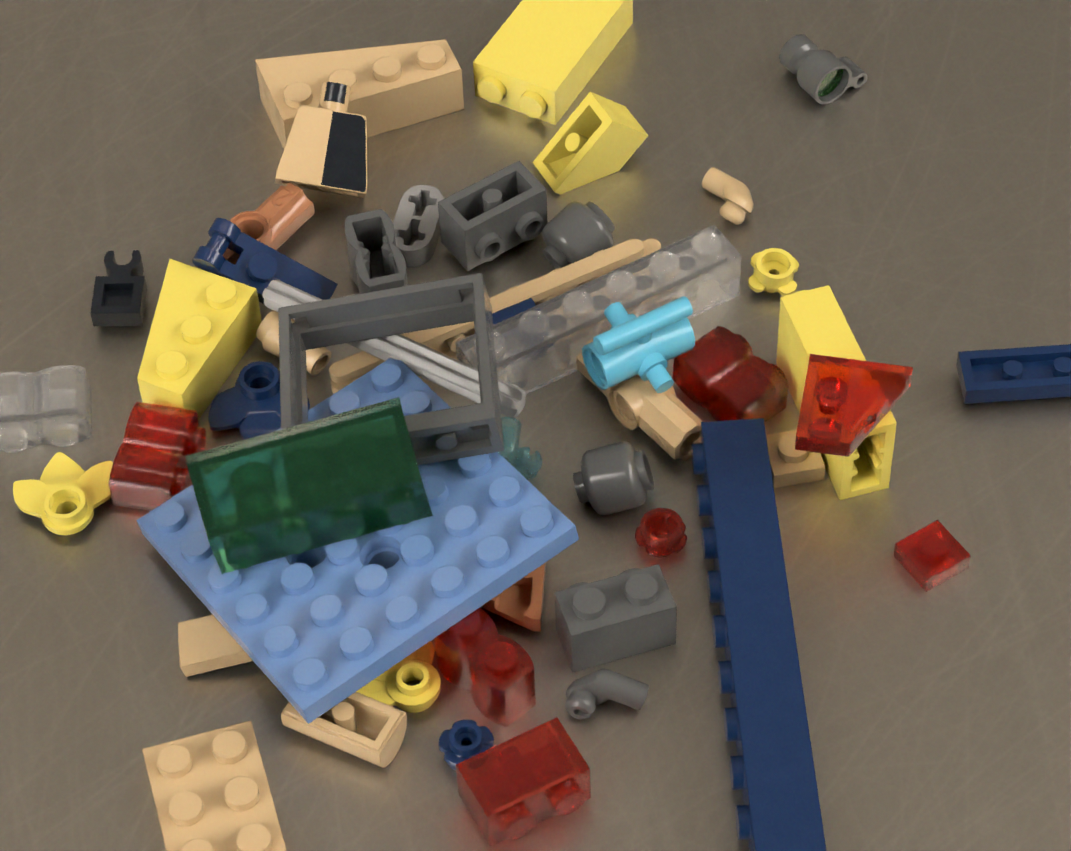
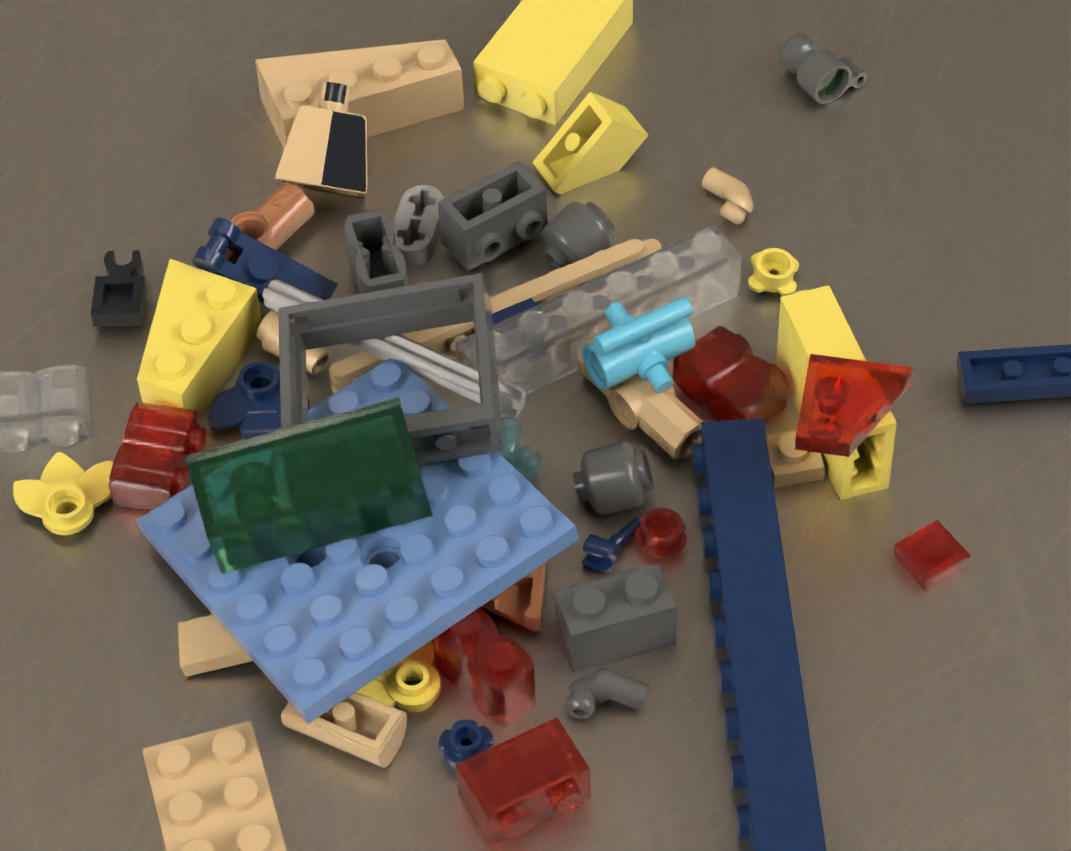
none -> dark blue hand [582,518,644,572]

